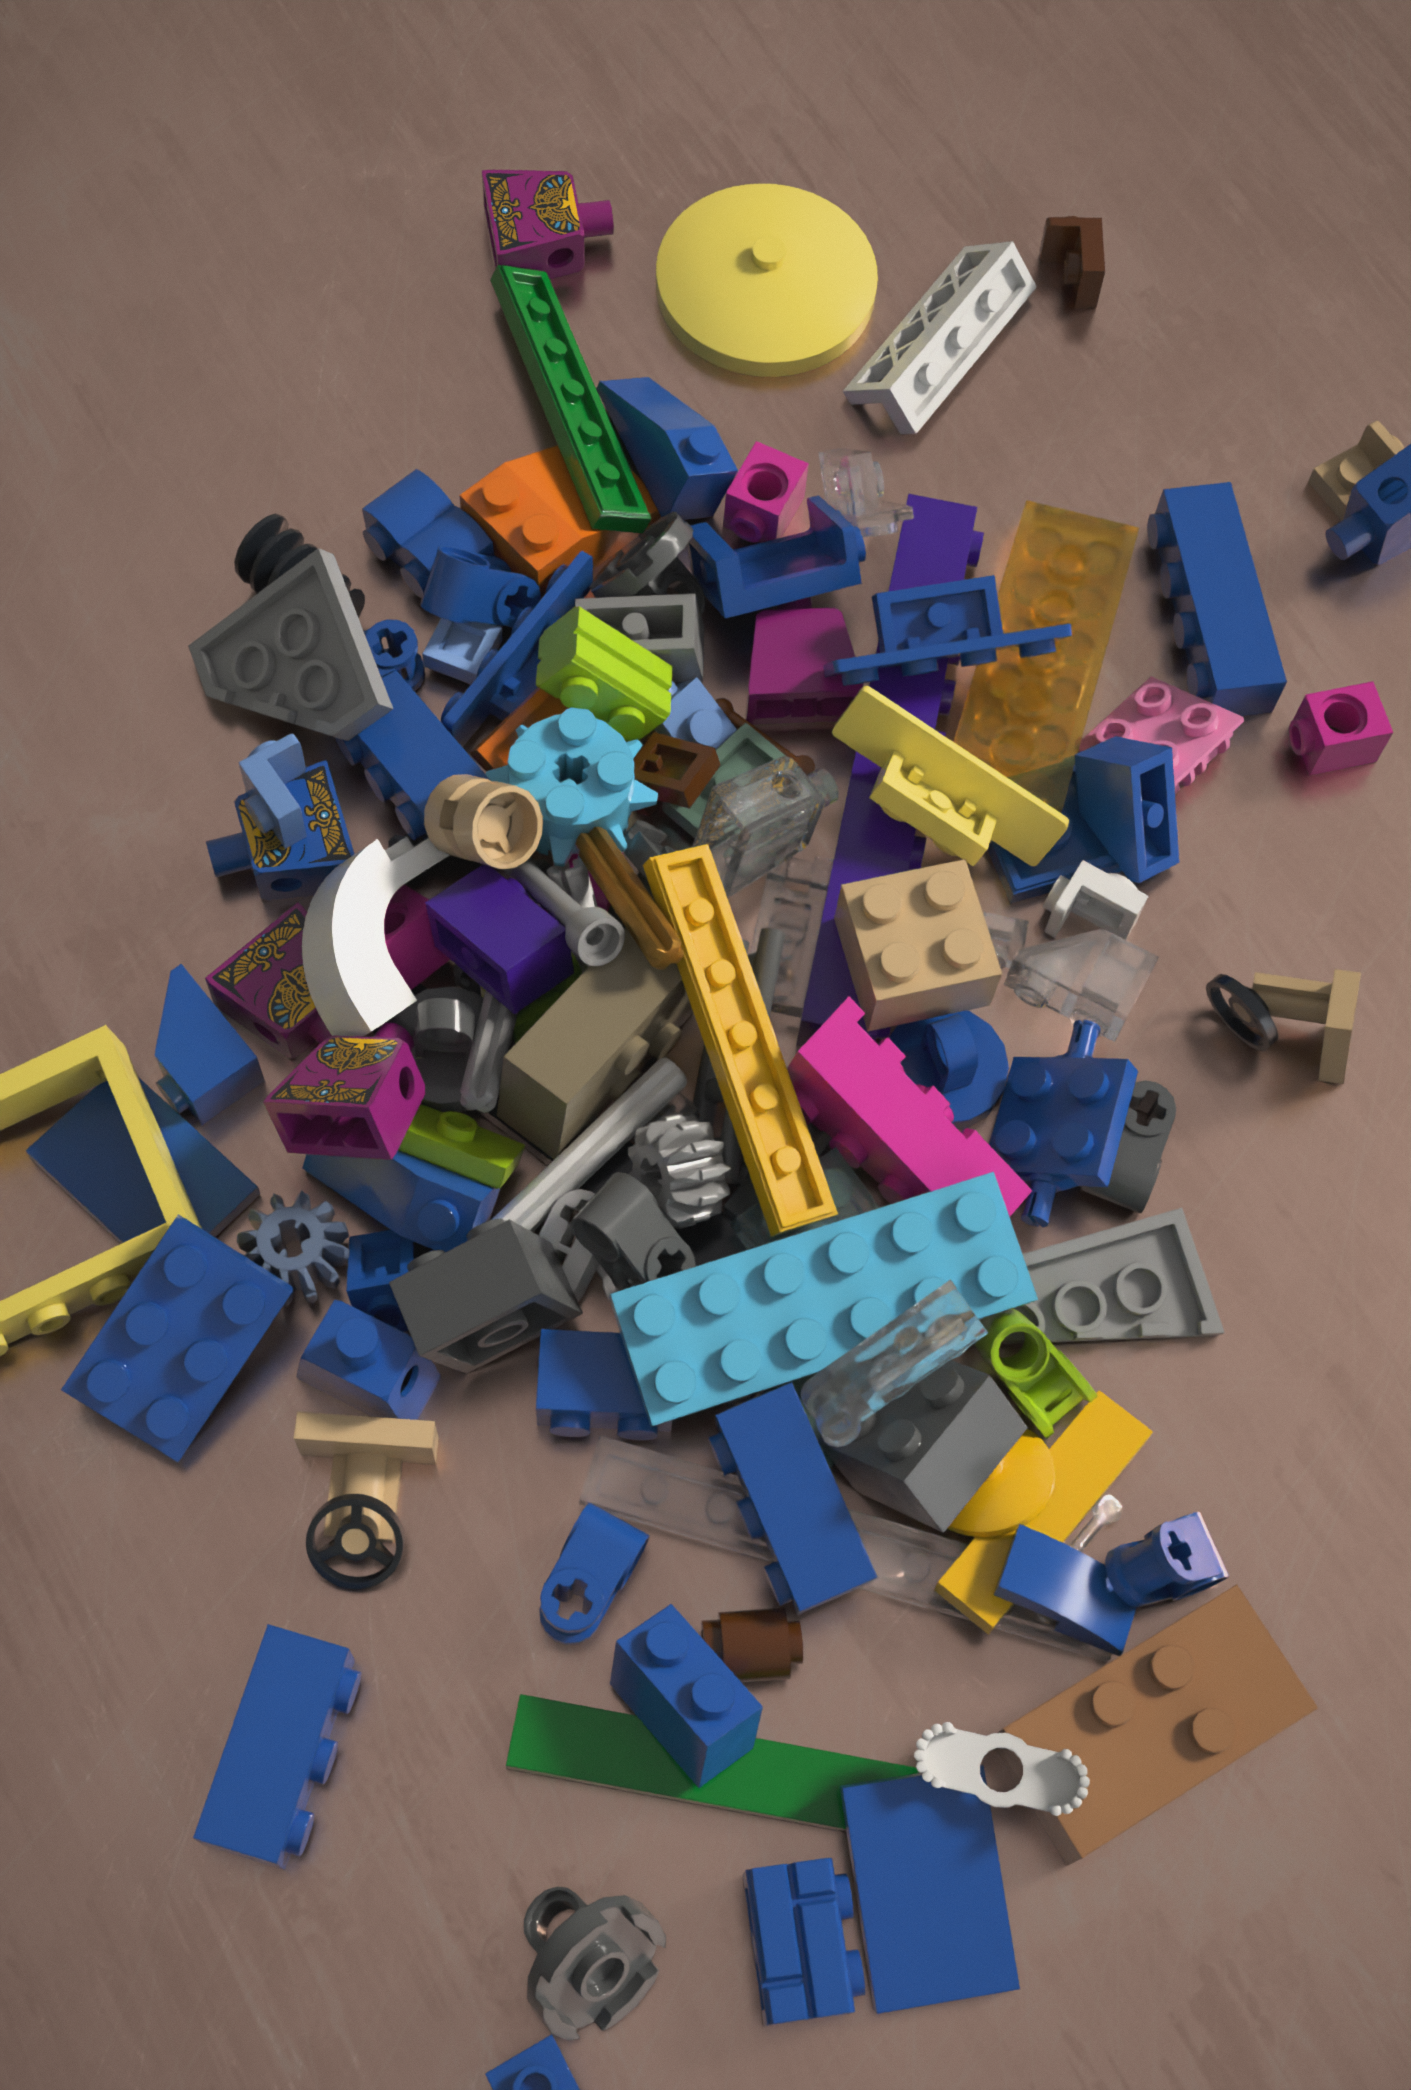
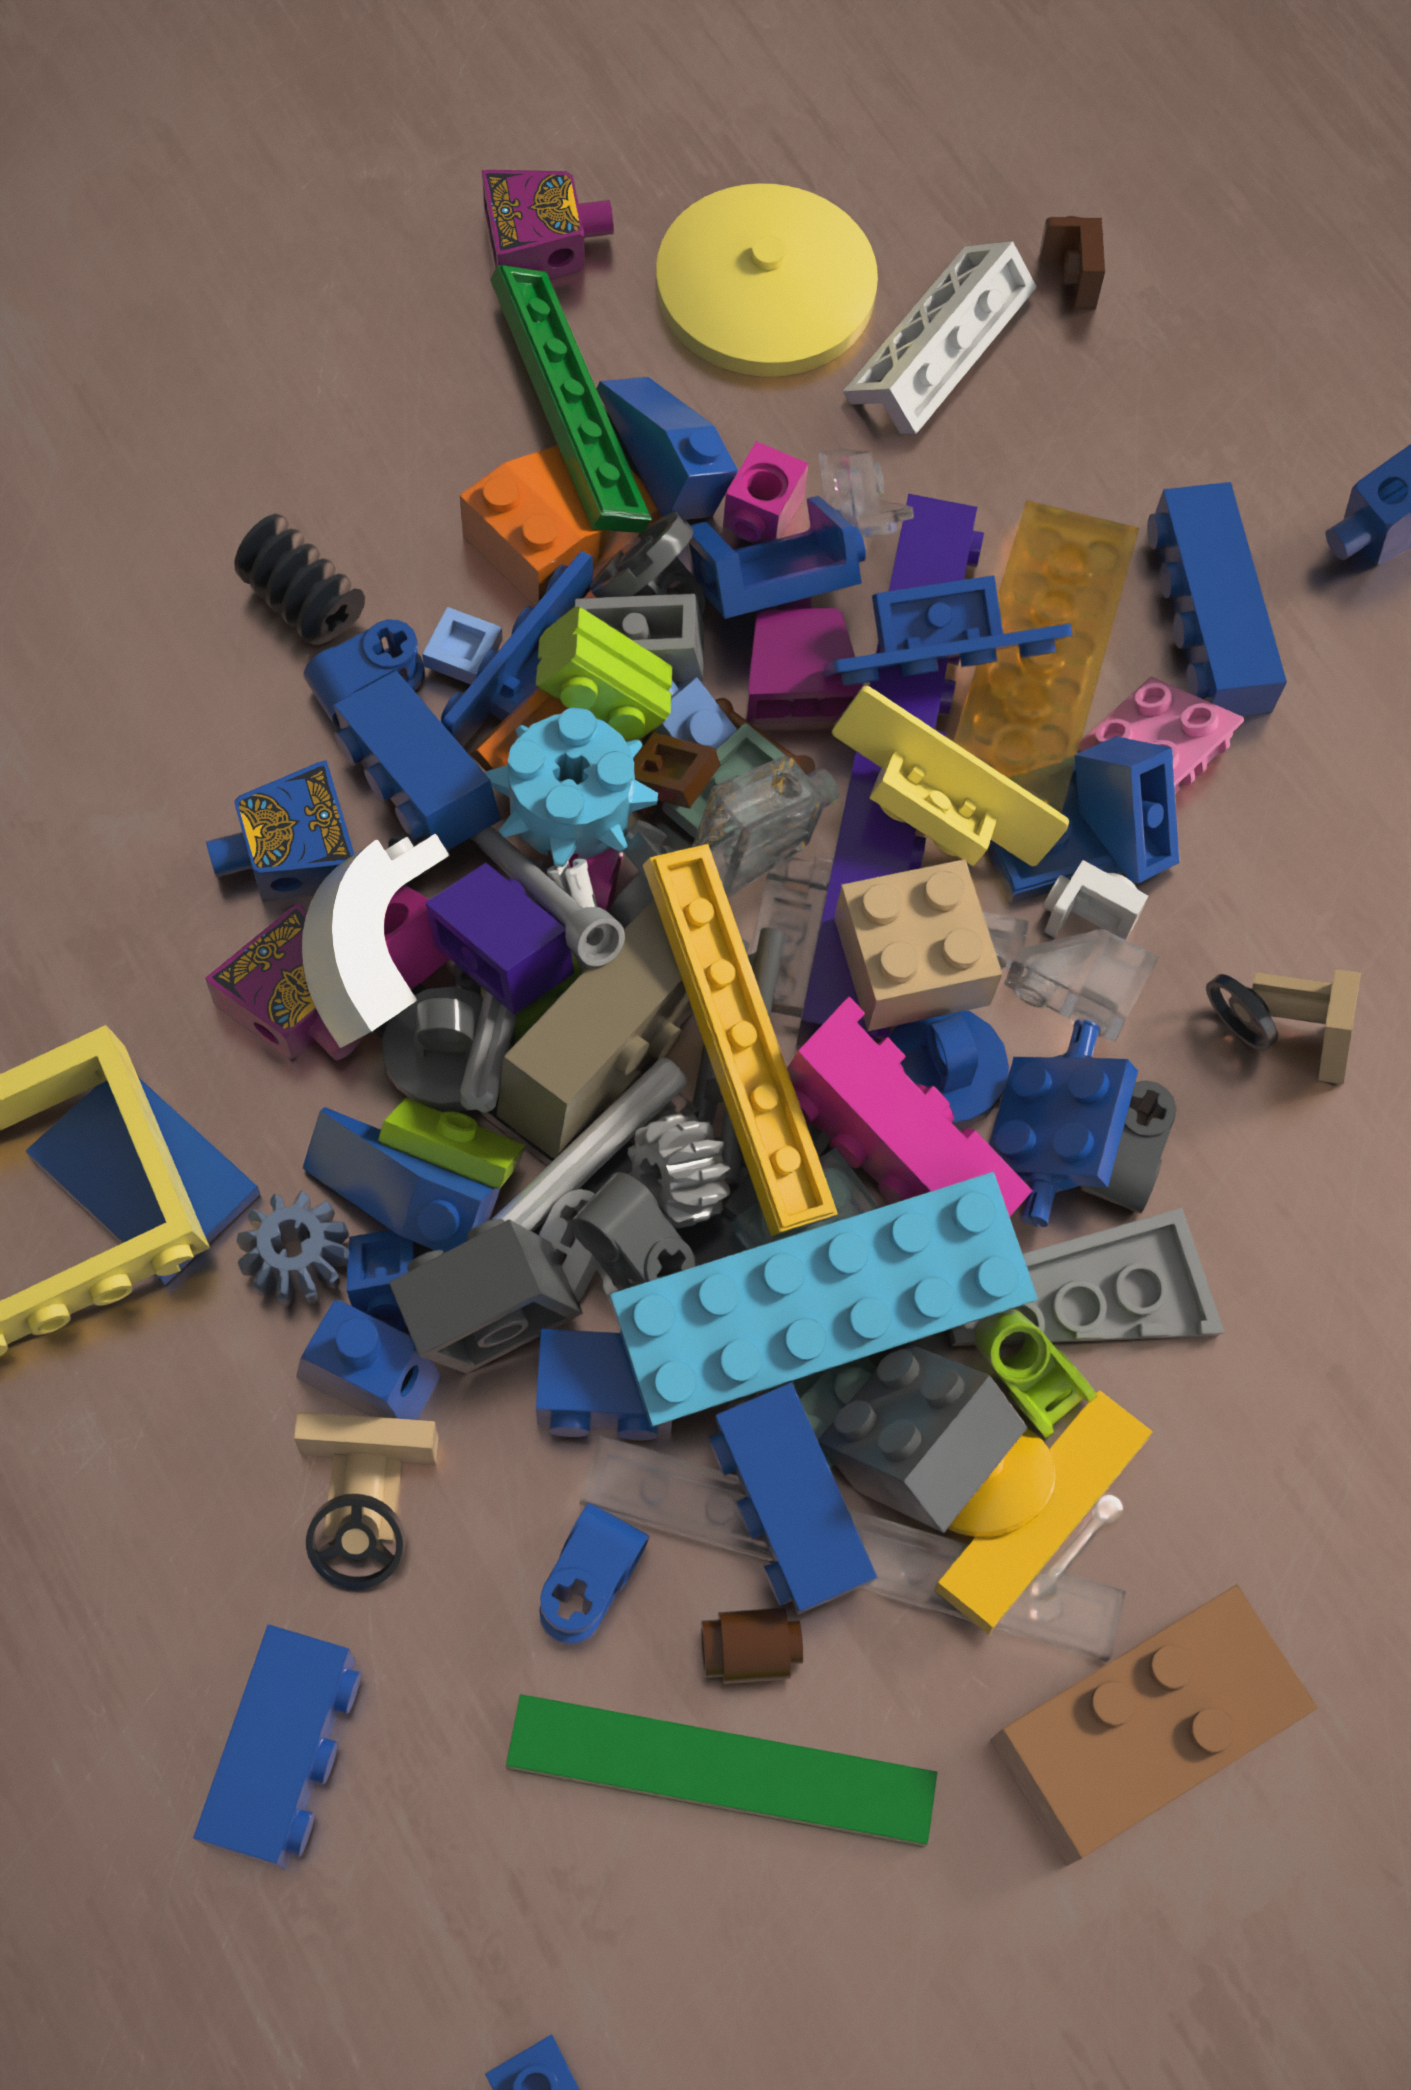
blue plate [61,1214,294,1462] -> none
blue slope [154,964,265,1126] -> none
light grey plate [188,548,393,741] -> none
medium blue bracket [238,734,307,849] -> none
magenta torso [263,1023,425,1160] -> none
blue brick [362,469,494,598] -> none
blue piece [421,546,541,628] -> none
tan wheel [424,774,543,869] -> none
dark grey tile [524,1887,666,2040] -> none
pearl gold axle [575,827,684,970] -> none
blue brick [610,1604,763,1788] -> none
blue brick [743,1858,865,2027] -> none
clear plate [801,1279,988,1447] -> none
blue tile [840,1764,1020,2014] -> none
white piece [914,1722,1090,1816] -> none
blue slope [994,1524,1137,1656] -> none
blue piece [1105,1512,1229,1607] -> none
dark pink brick [1289,681,1393,776] -> none
tan bracket [1308,421,1404,521] -> none

